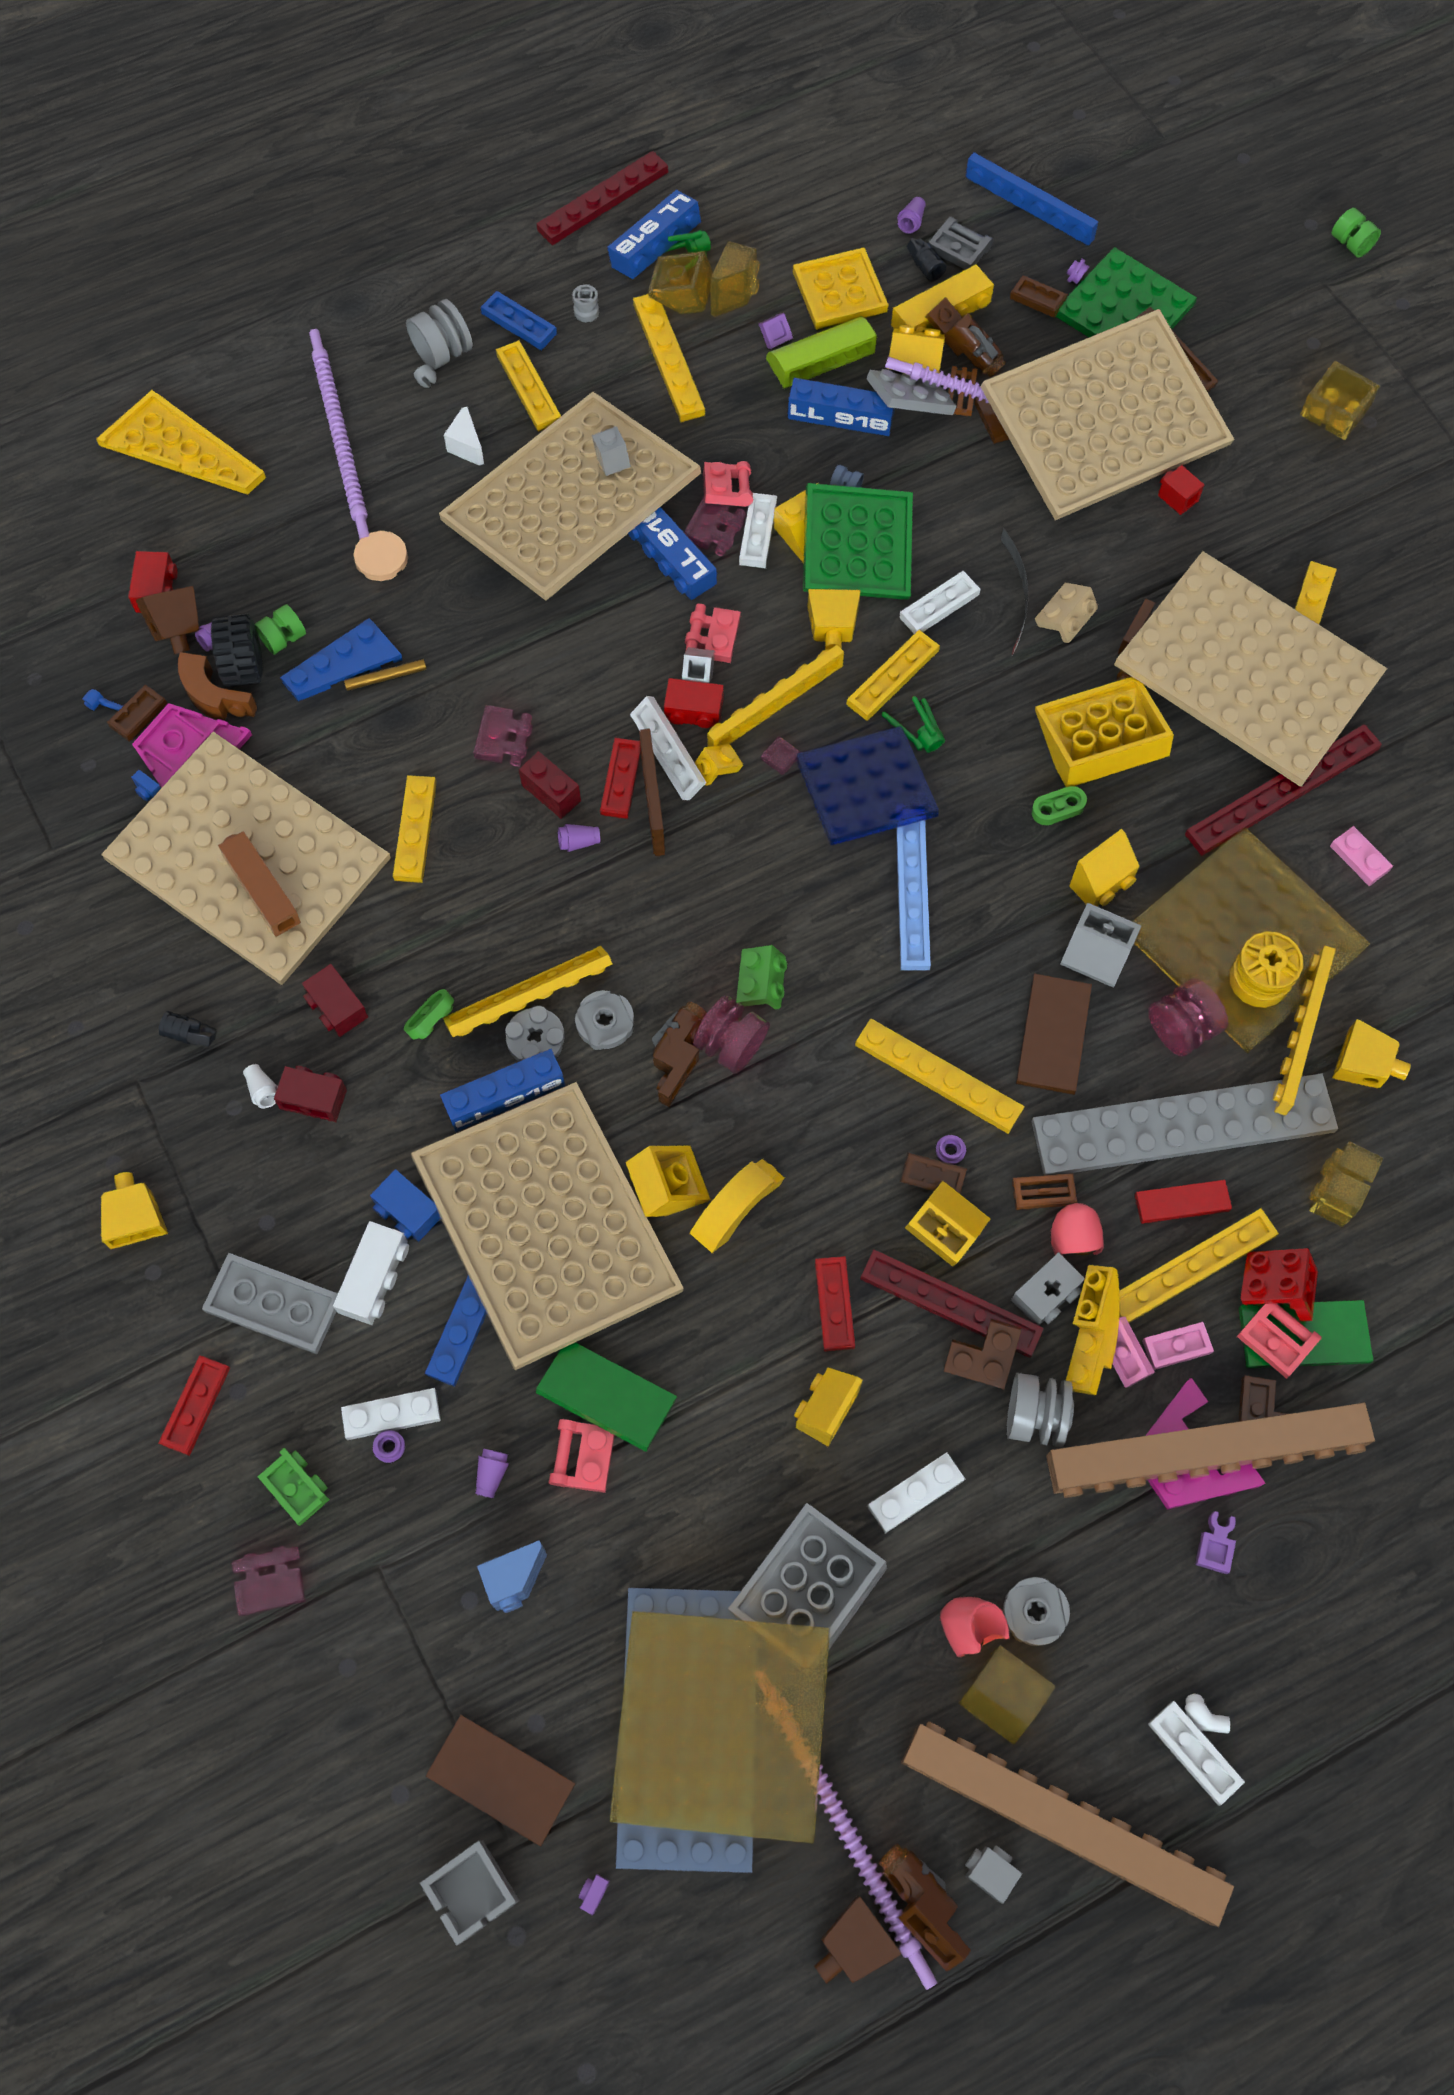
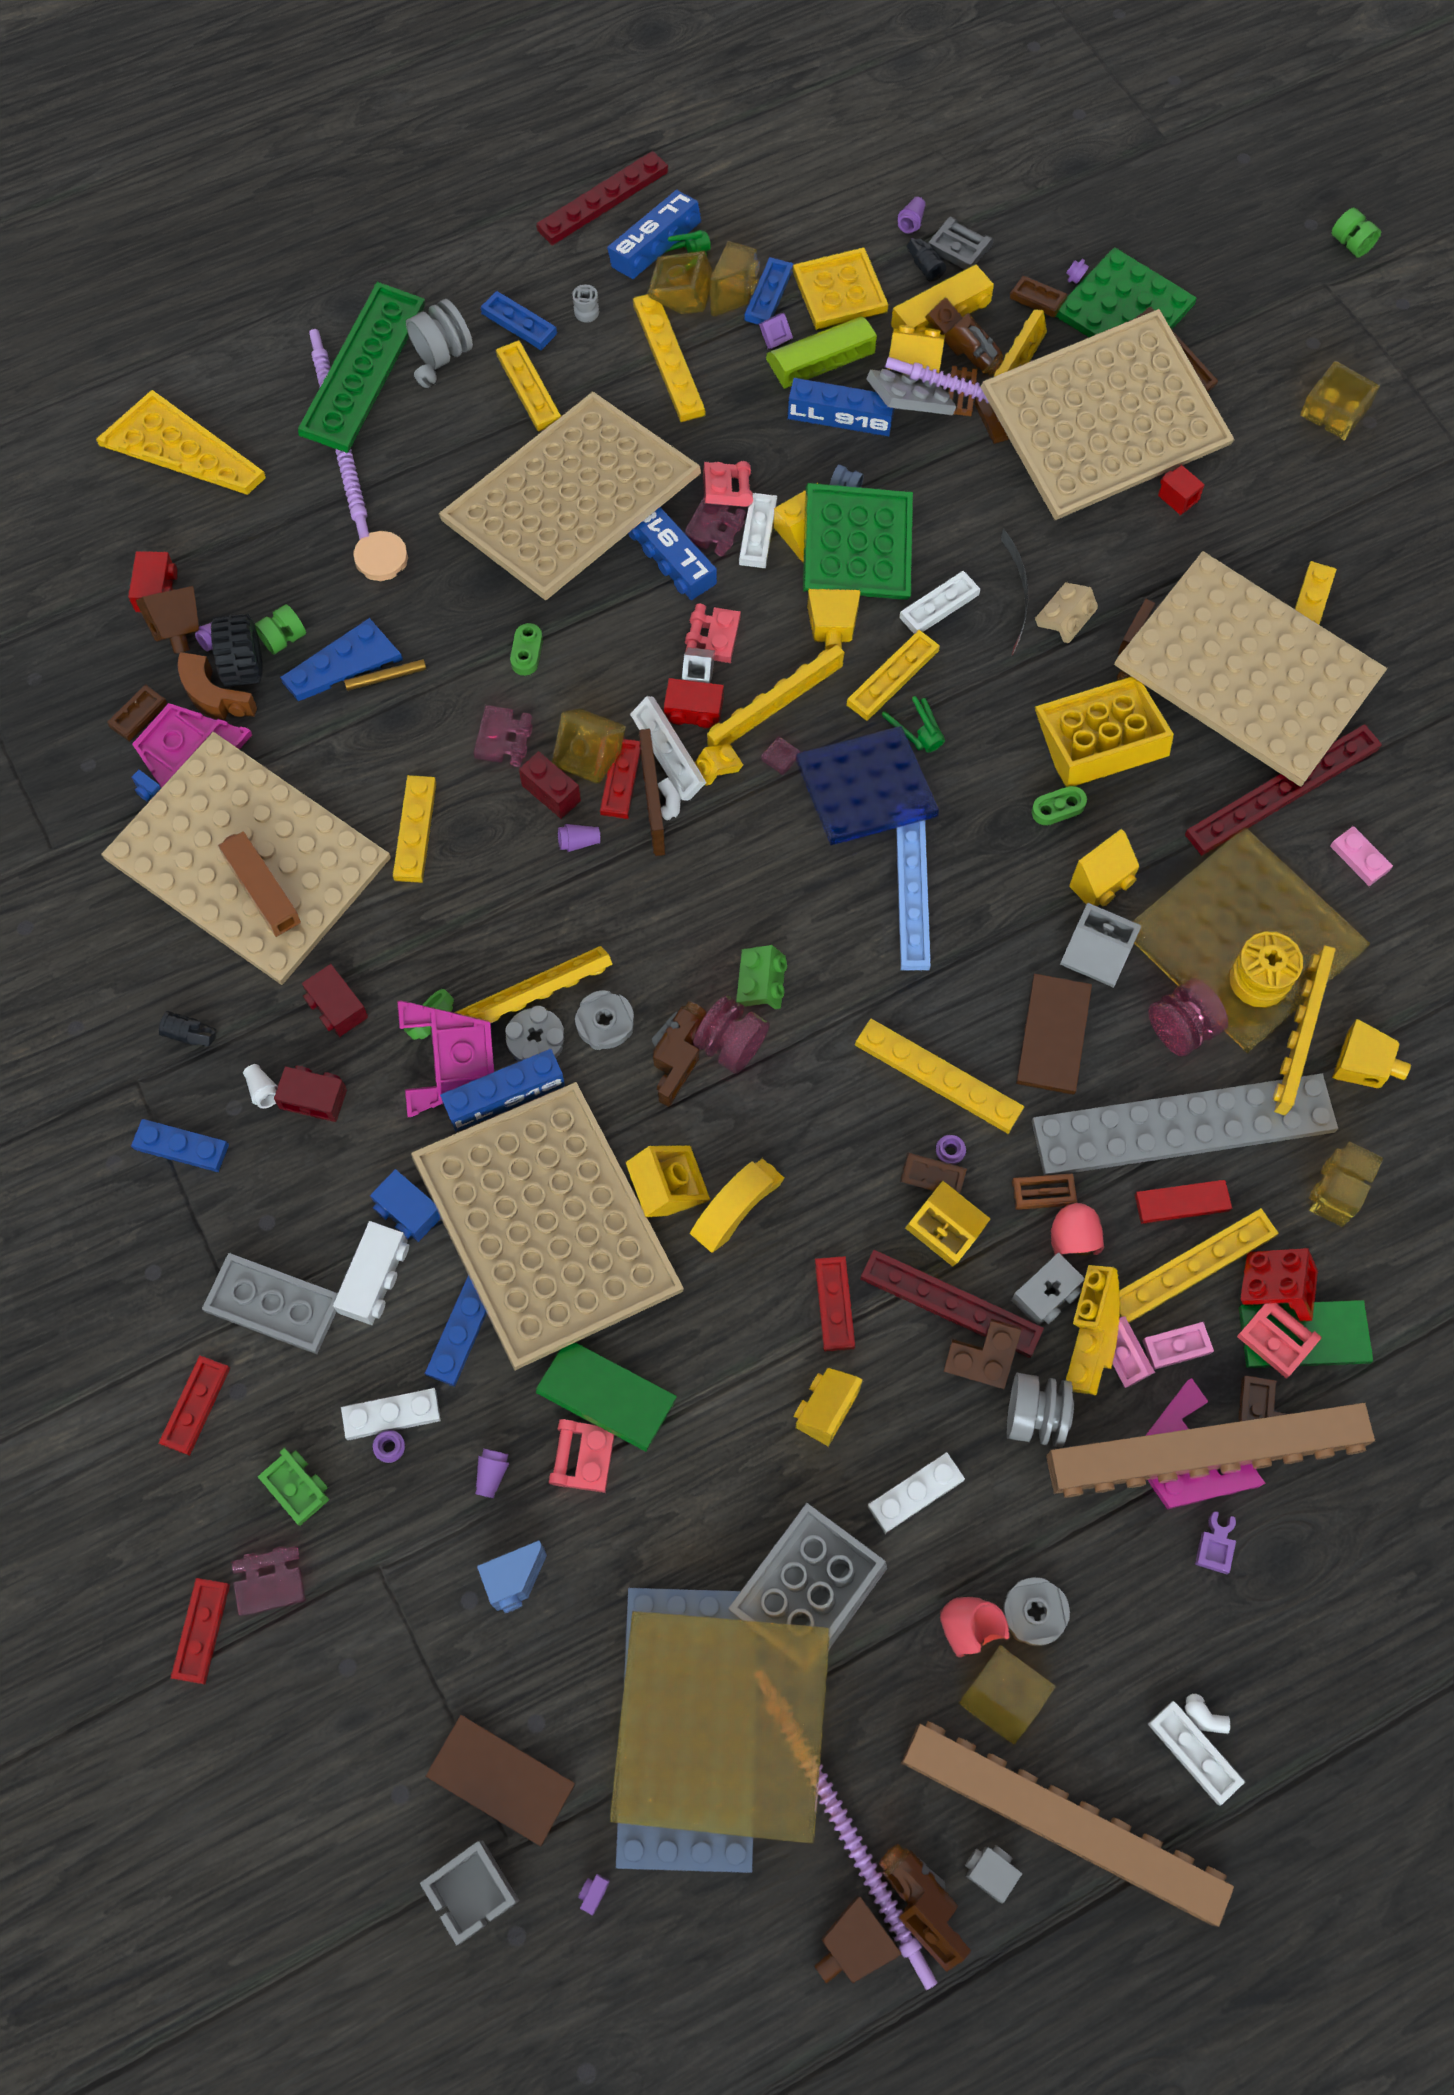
blue hand [82,689,123,711] -> none
yellow torso [101,1172,168,1249] -> none
white slope [444,407,484,465] -> none
light grey brick [592,426,631,476] -> none
blue plate [966,153,1098,246] -> none
none -> blue plate [131,1119,229,1172]
none -> red tile [171,1578,230,1684]
none -> green plate [298,282,425,453]
none -> dark pink wing [397,1000,494,1117]
none -> bright green plate [510,623,543,676]
none -> clear yellow slope [552,709,626,784]
none -> white arm [658,777,681,820]
none -> blue plate [745,257,793,325]
none -> yellow plate [994,310,1047,377]

